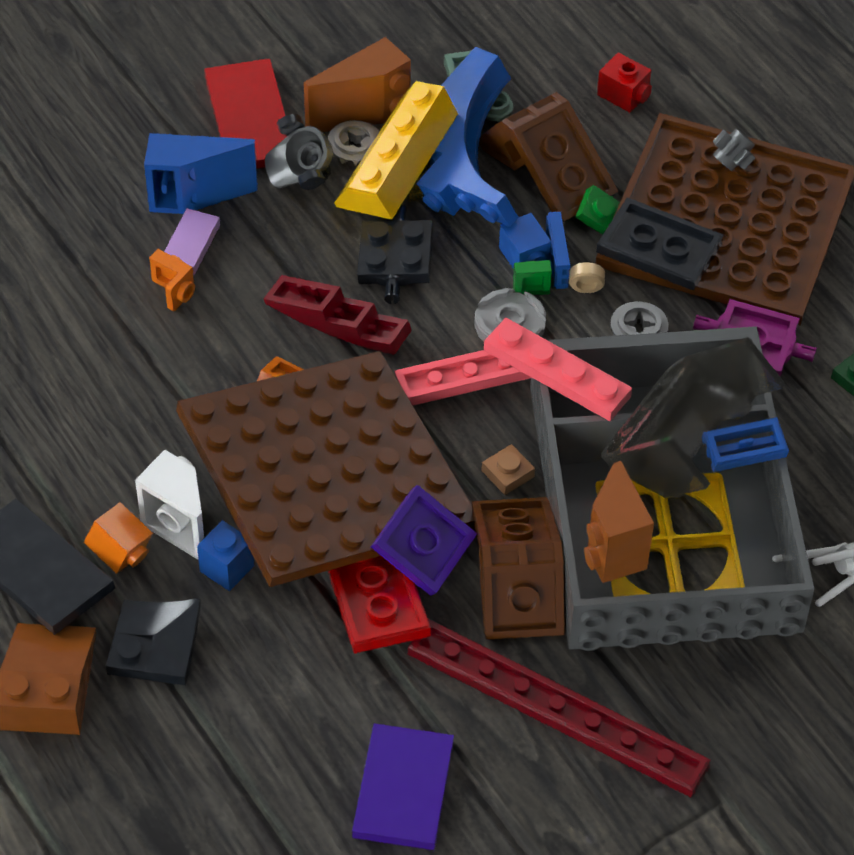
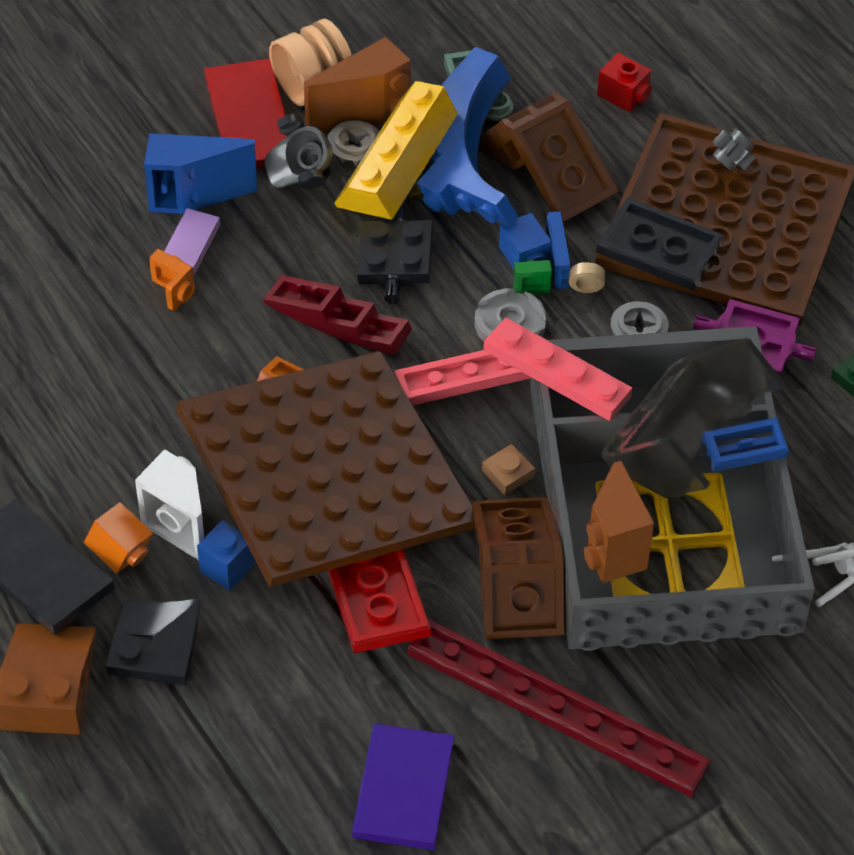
dark purple plate [371,485,477,596] -> none
green plate [575,185,620,235] -> none
none -> light nougat wheel [269,19,352,106]

